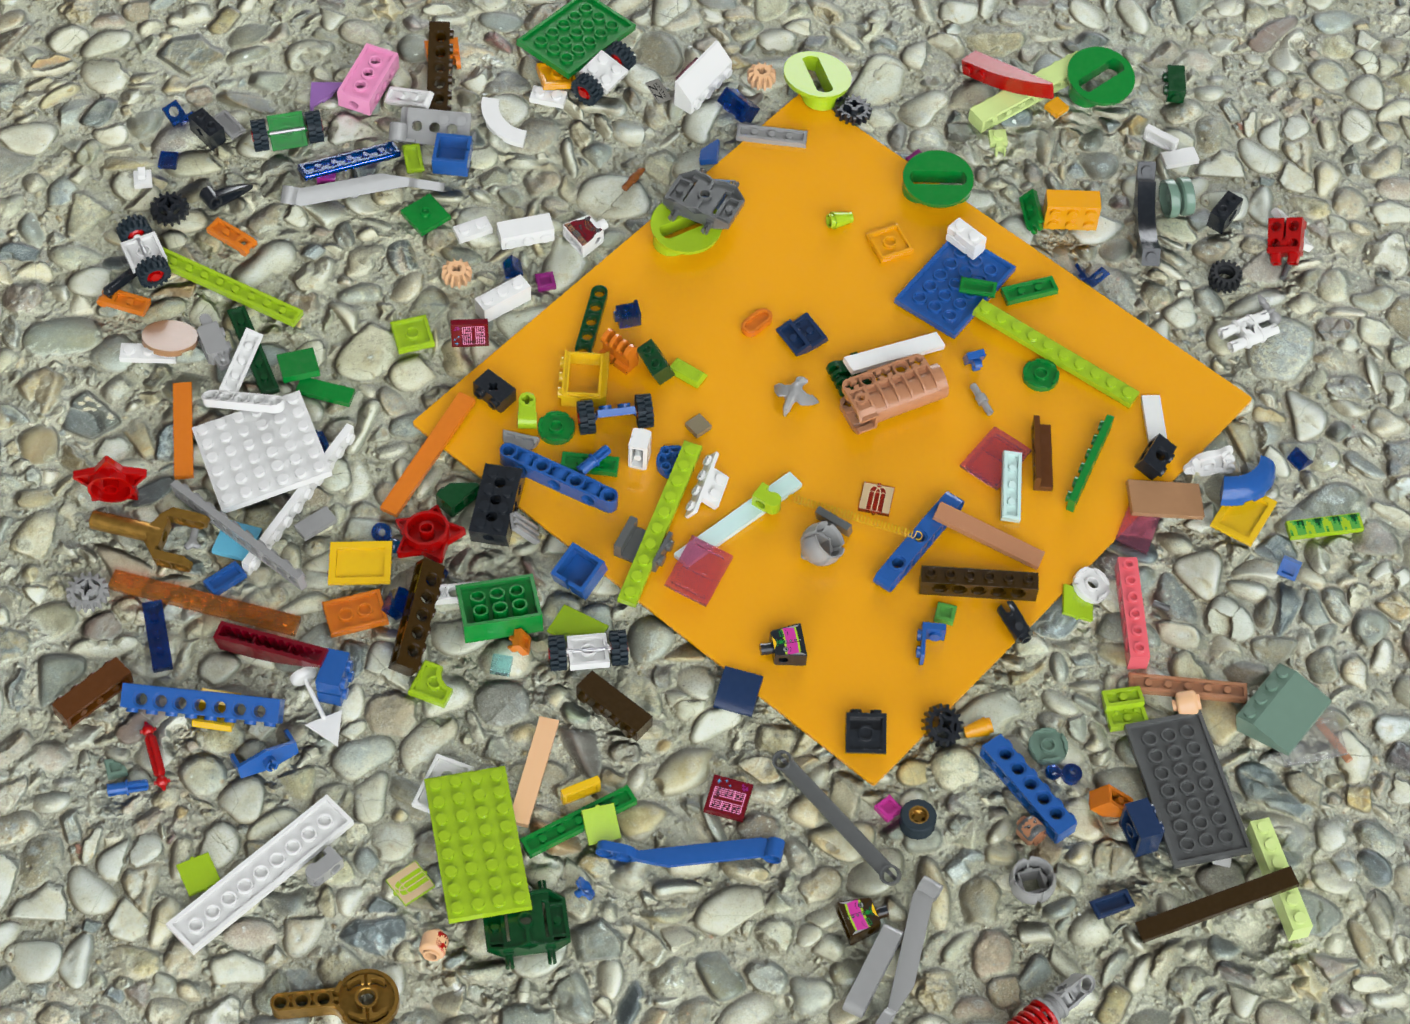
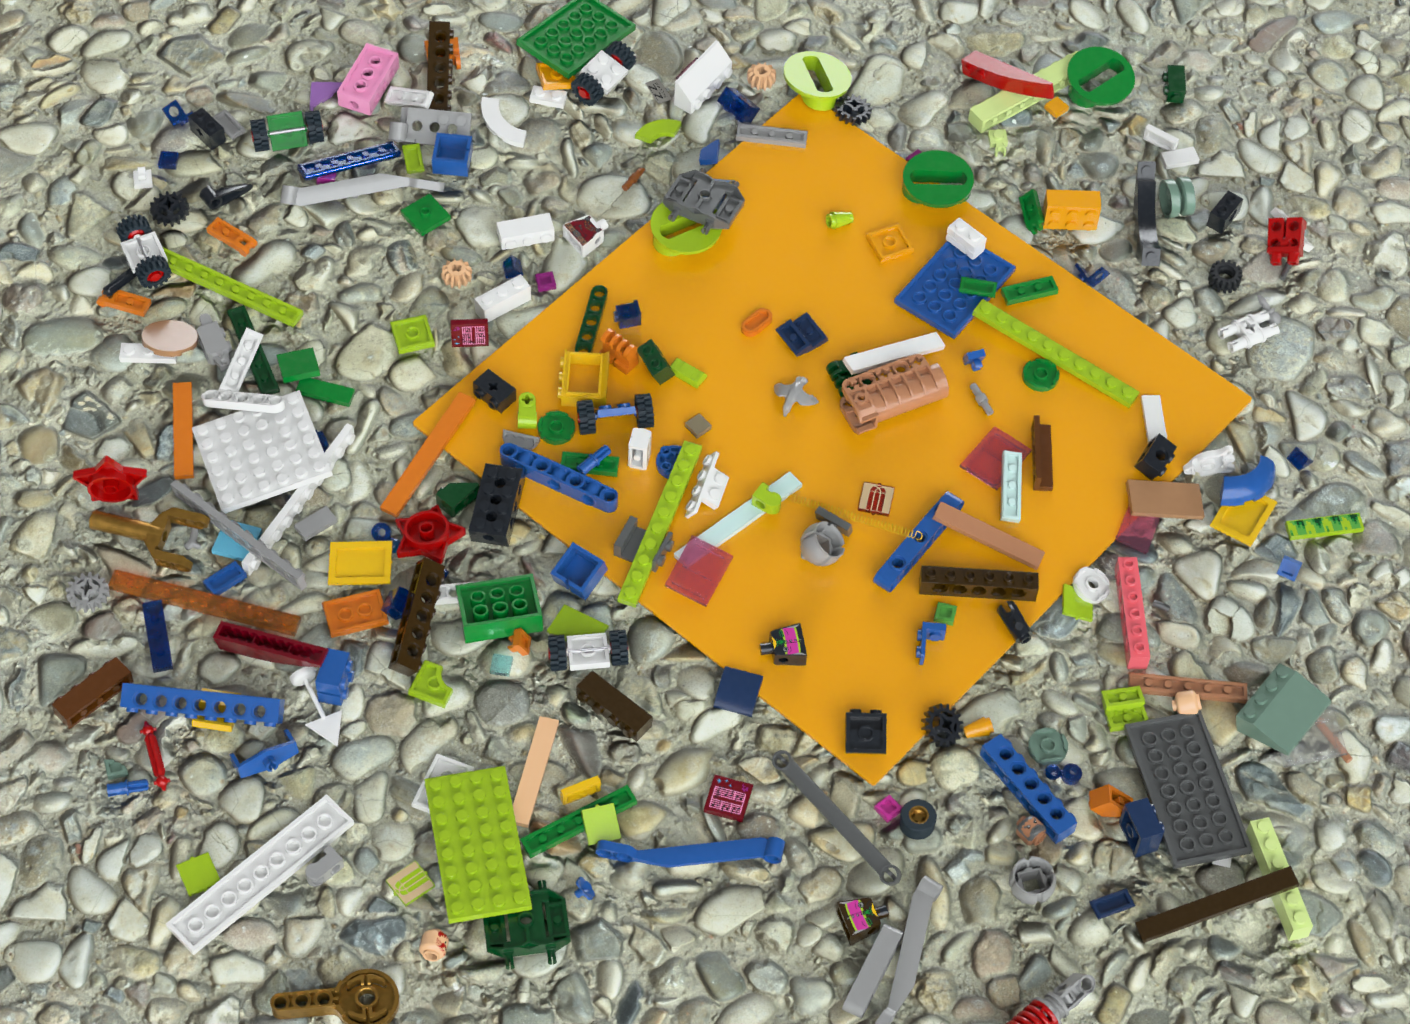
white plate [453,216,493,244] -> none
light grey tile [510,511,540,545] -> none
green plate [1065,414,1114,512] -> none
none -> lime tile [635,119,682,144]

